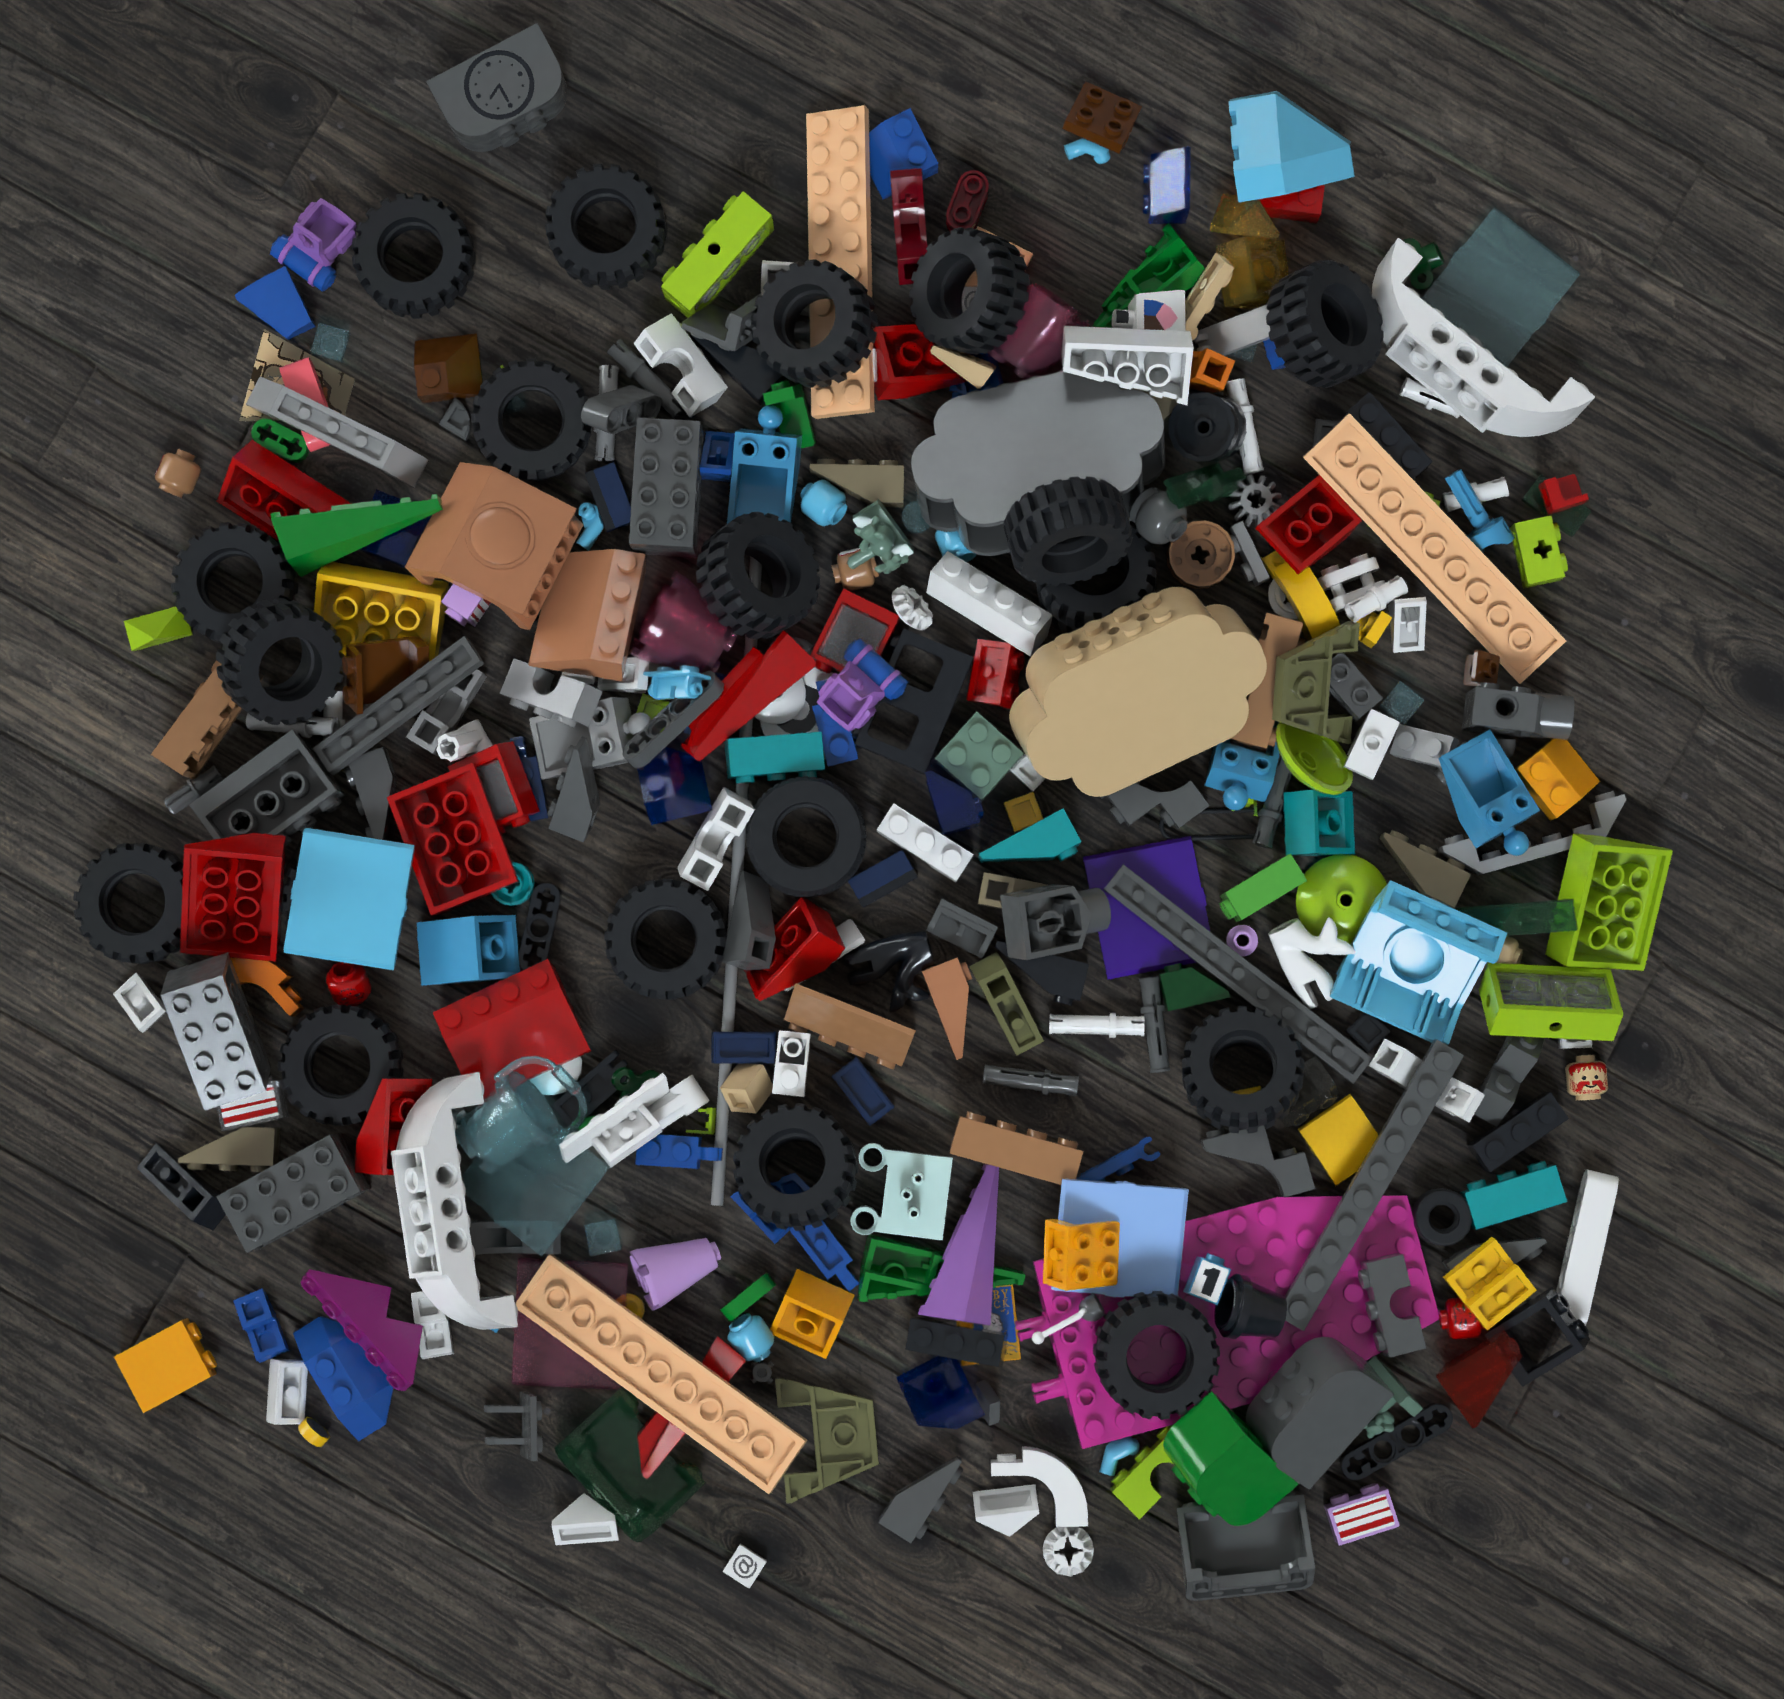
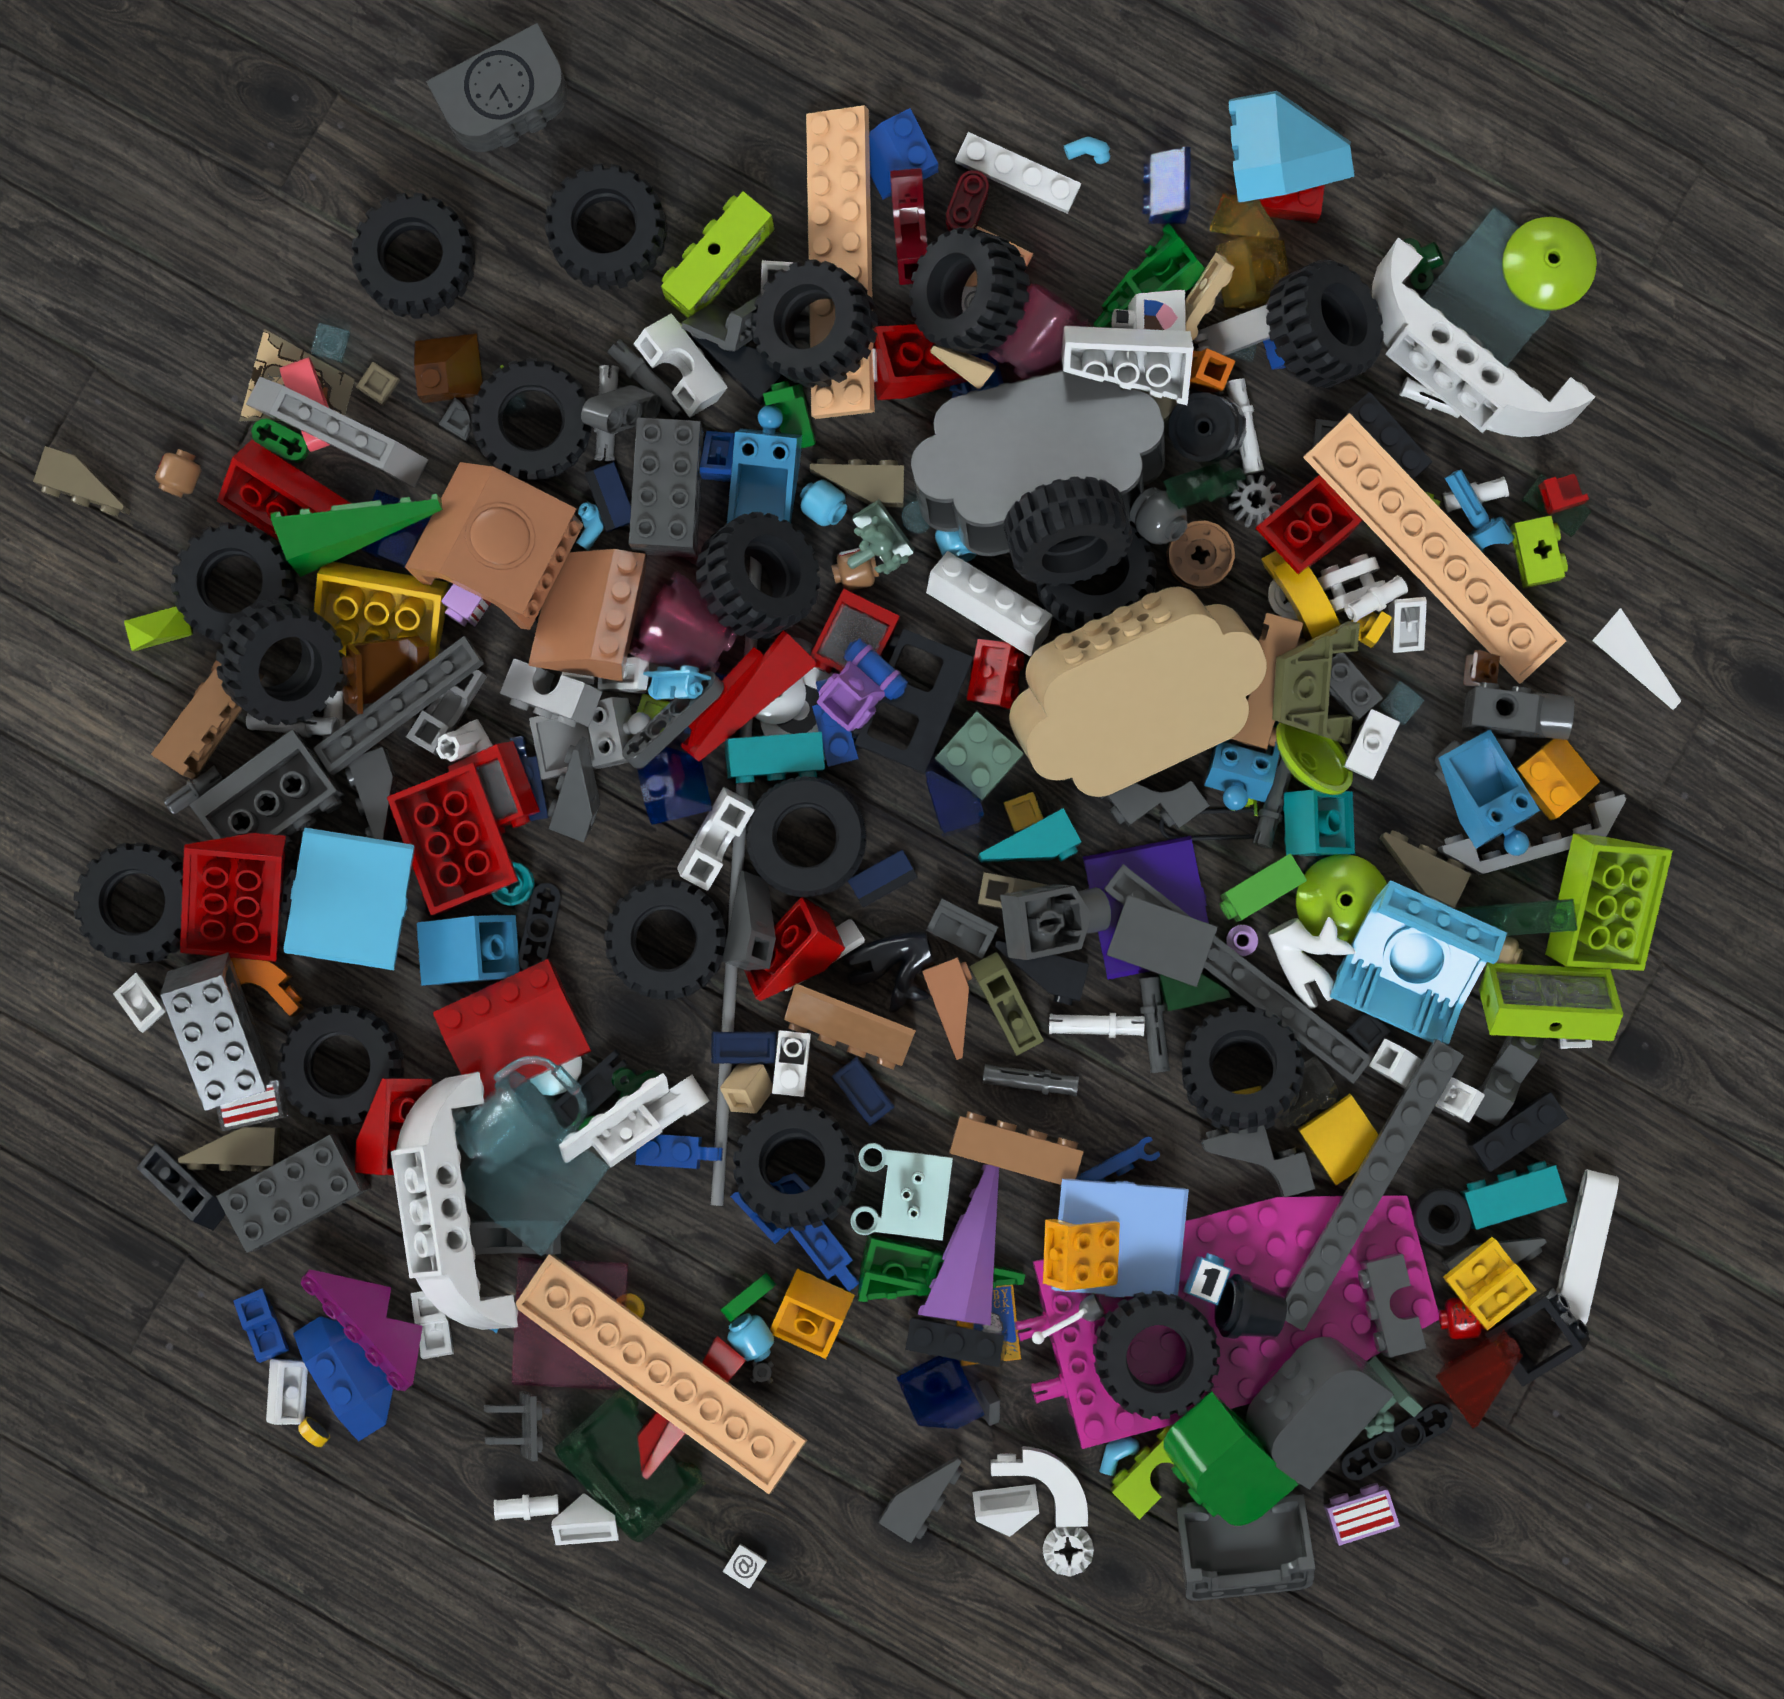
light orange panel [114,1318,217,1413] -> none
blue slope [234,266,316,340] -> none
medium lavender piece [270,198,357,292] -> none
red head [326,962,372,1006] -> none
clear light blue tile [584,1218,622,1256] -> none
lavender cone [629,1238,721,1311] -> none
lime piece [686,1107,716,1135] -> none
olive wing [775,1378,879,1504] -> none
white arch [877,803,974,883] -> none
white gear [892,585,933,630] -> none
white tile [1010,754,1045,792] -> none
reddish brown plate [1062,81,1142,154] -> none
light grey plate [1229,521,1270,587] -> none
light grey plate [1390,724,1459,768] -> none
tan head [1565,1055,1608,1100] -> none
none -> dark tan slope [33,446,131,517]
none -> dark tan tile [356,362,400,406]
none -> white pin [494,1494,559,1520]
none -> white plate [955,132,1081,214]
none -> dark grey tile [1106,895,1218,987]
none -> lime dish [1502,217,1597,311]
none -> white sticker [1592,608,1681,710]

